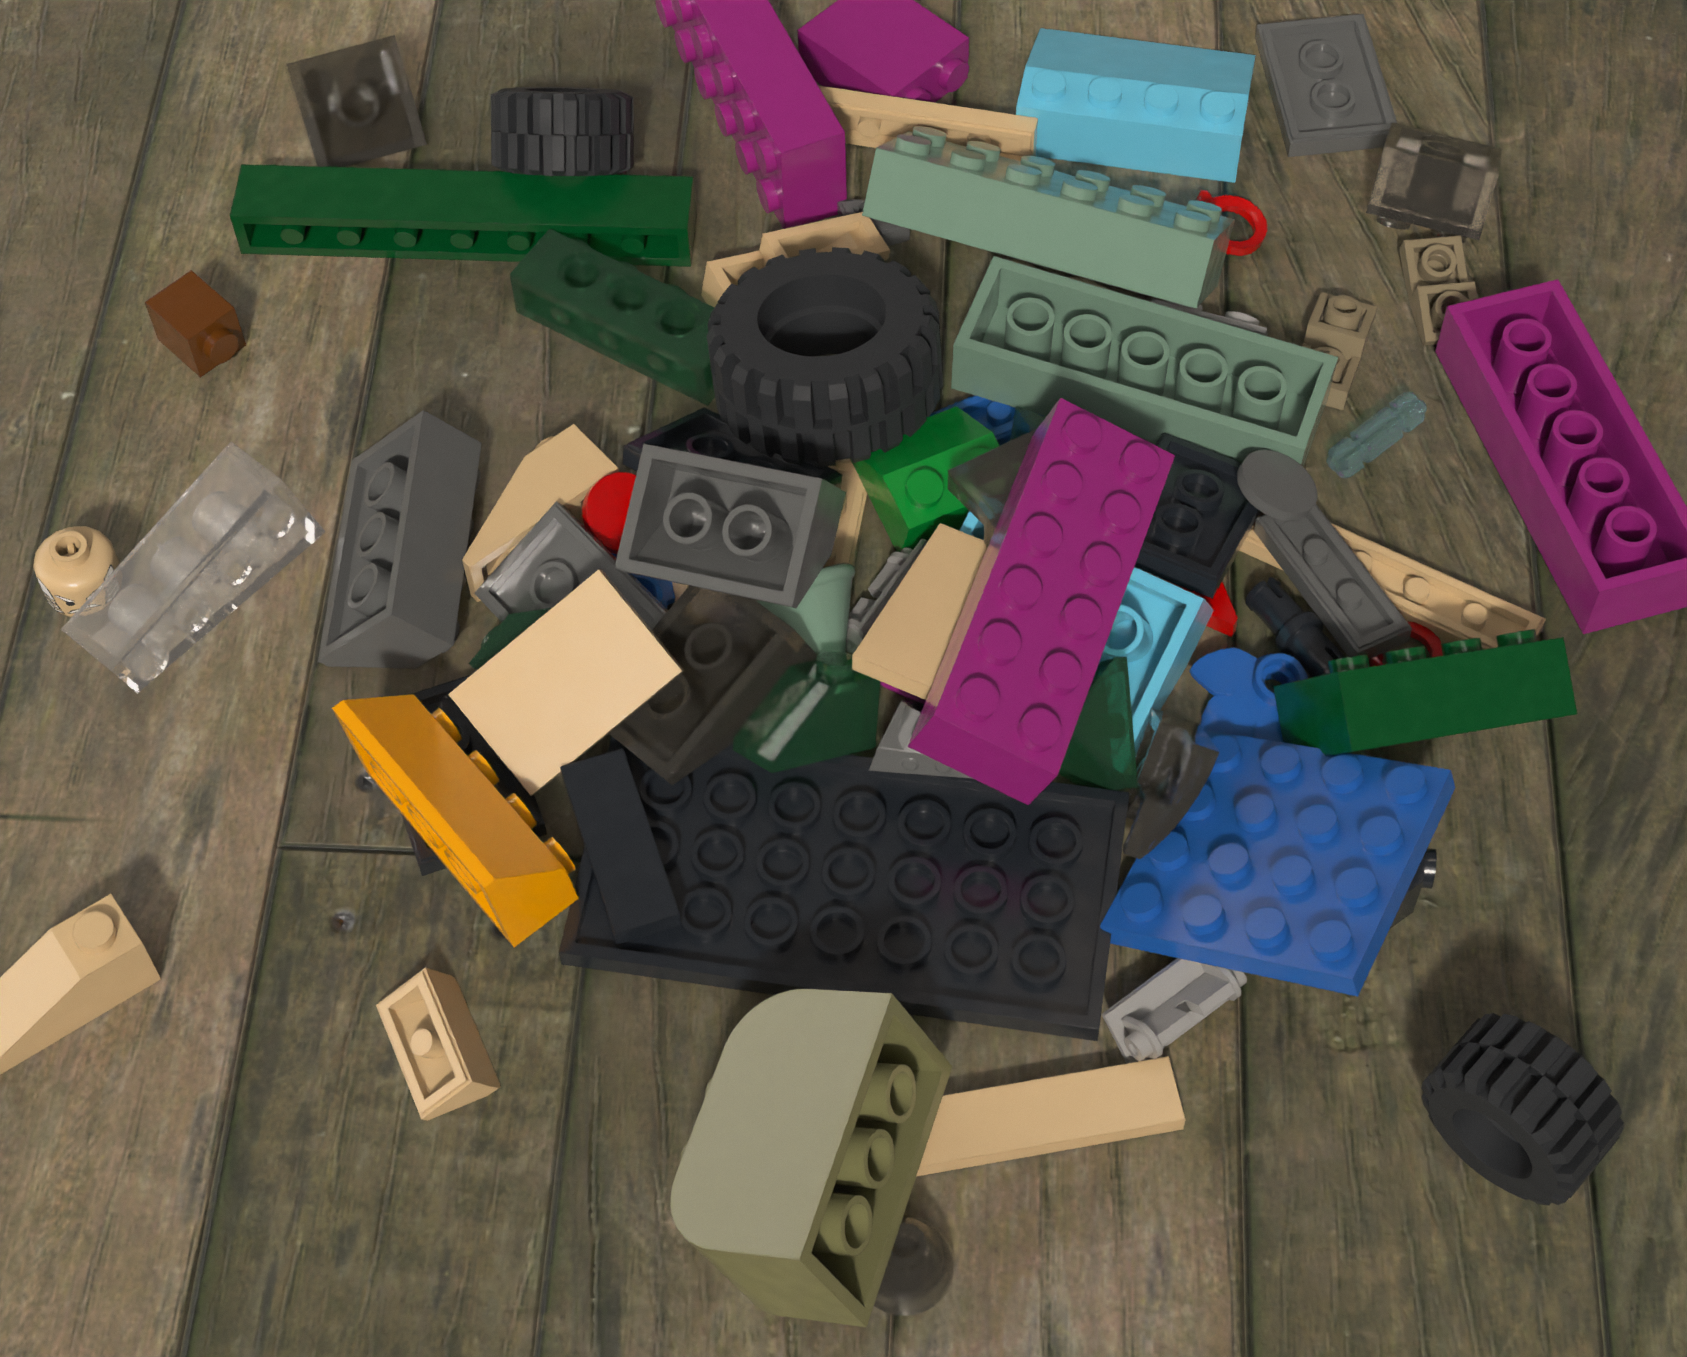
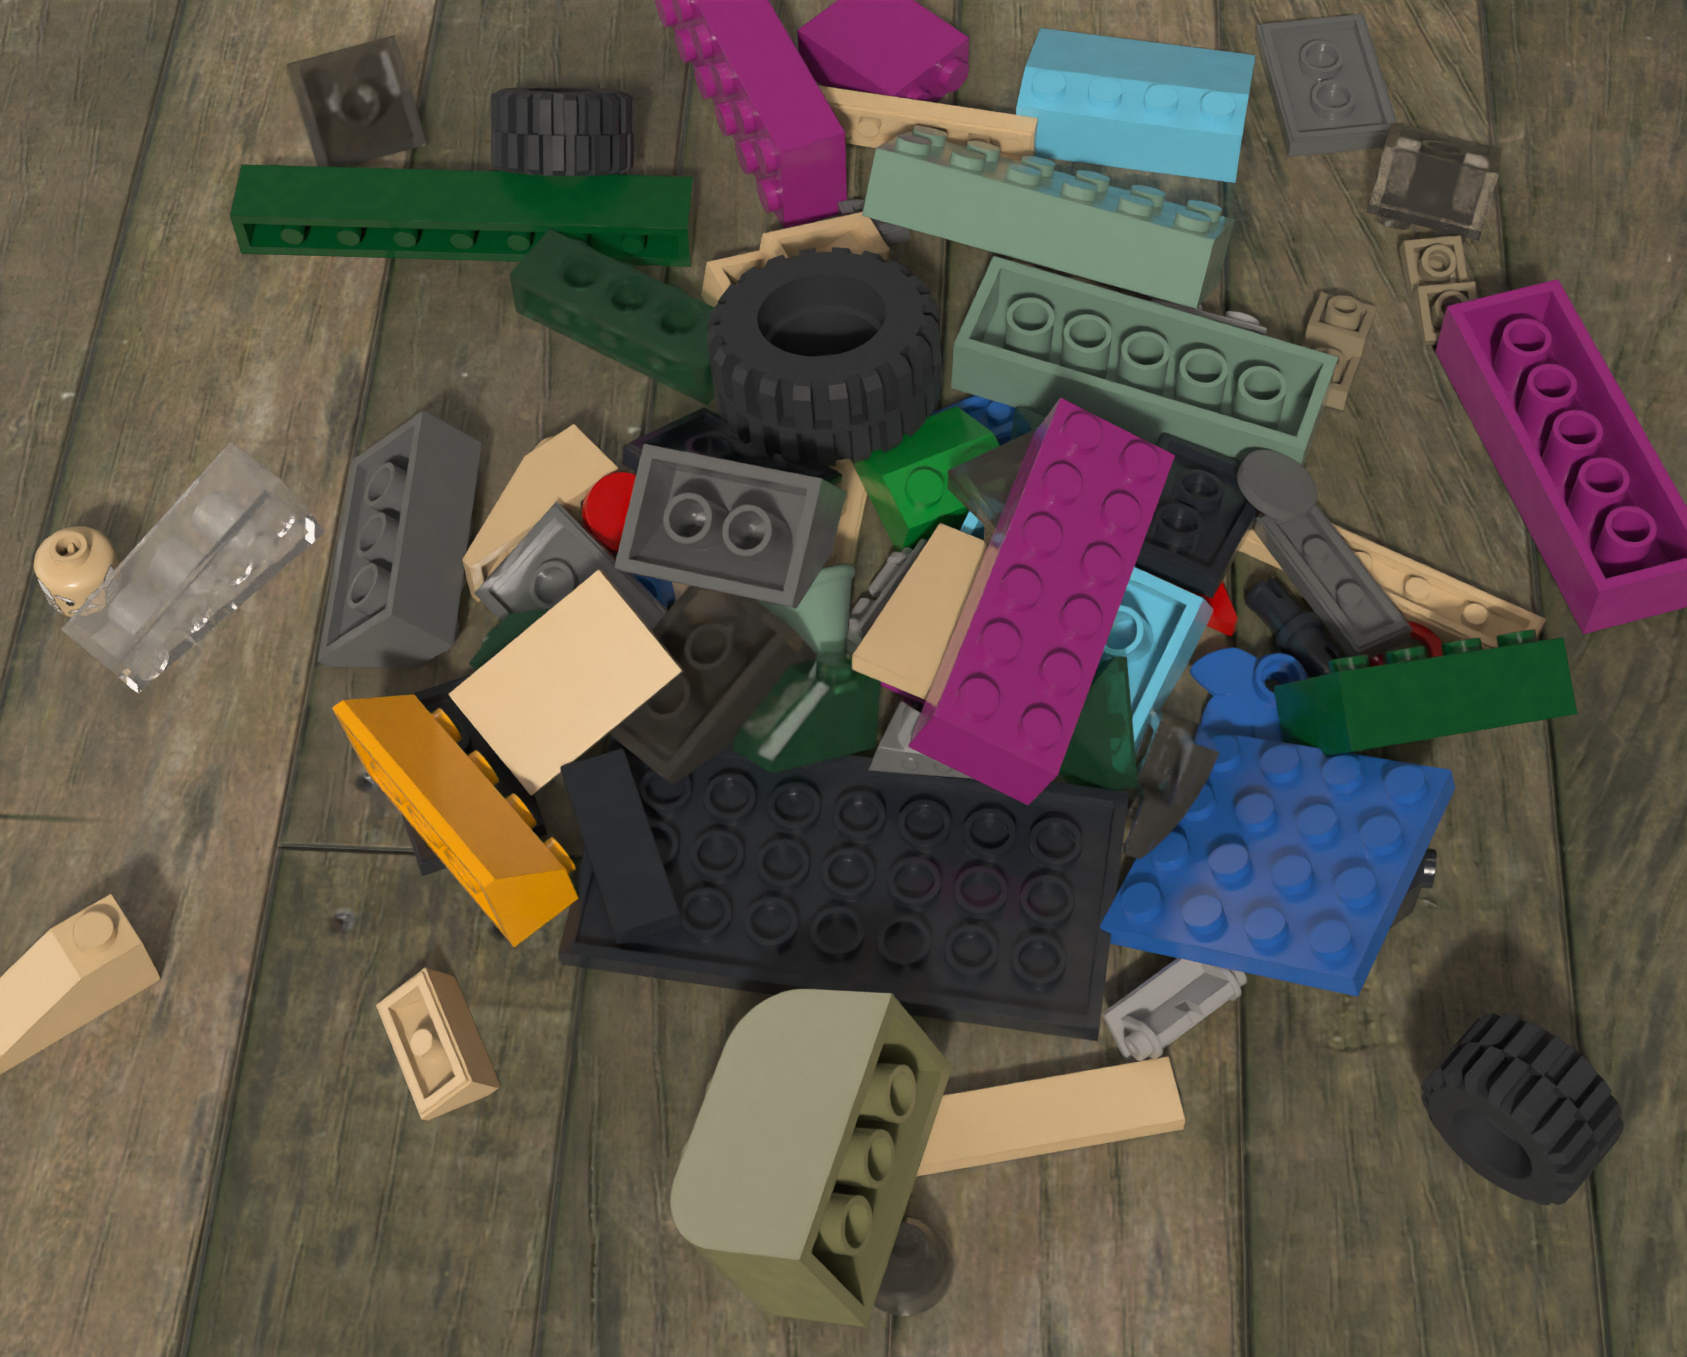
reddish brown brick [145,270,246,378] -> none
red piece [1195,190,1268,256] -> none
clear light blue axle [1326,391,1427,479] -> none

